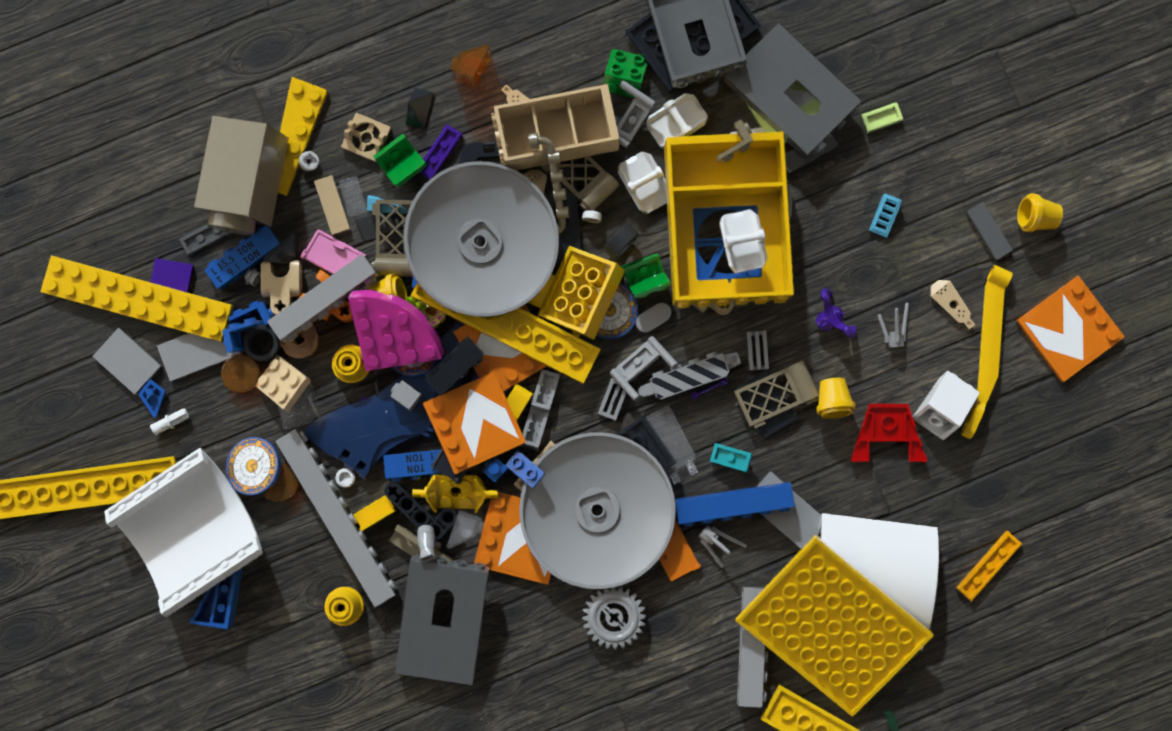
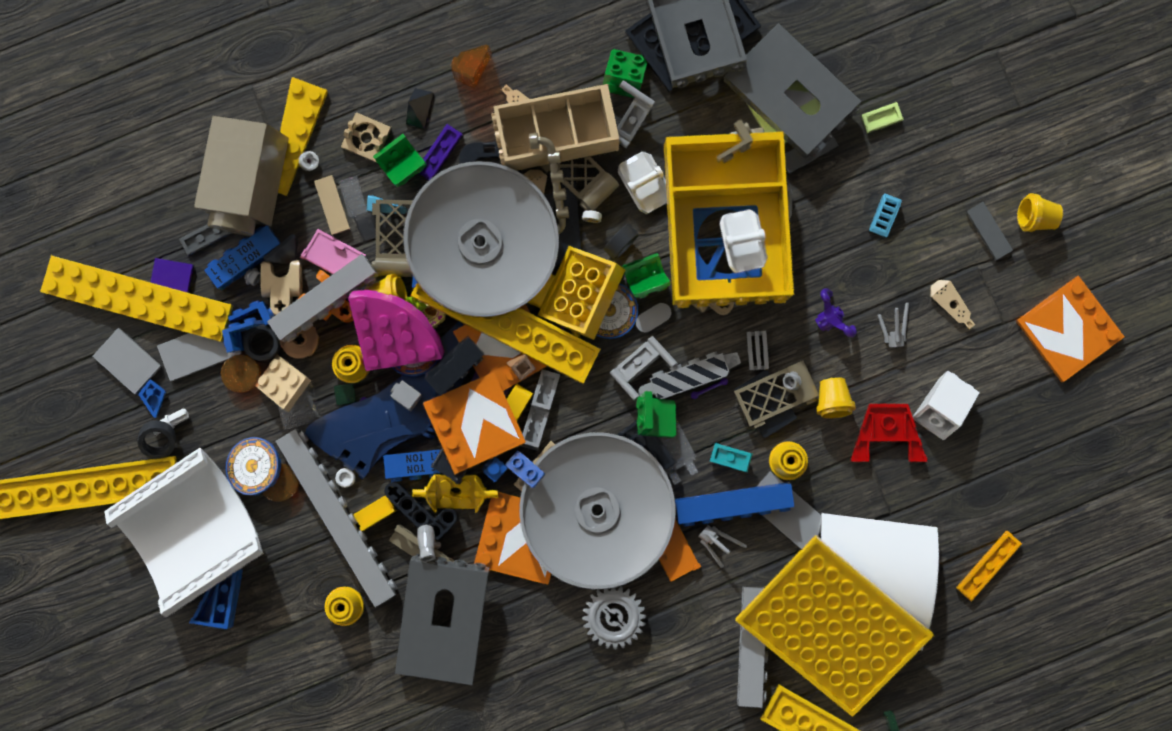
clear slope [447,510,484,549] -> none
light grey tile [598,378,626,421] -> none
white shield [646,93,708,148] -> none
yellow piece [961,265,1012,439] -> none
none -> black tyre [137,420,176,459]
none -> clear green tile [334,383,356,405]
none -> medium nougat slope [507,354,535,381]
none -> green bracket [636,391,676,438]
none -> yellow piece [769,442,808,480]
none -> light grey plate [783,371,802,390]

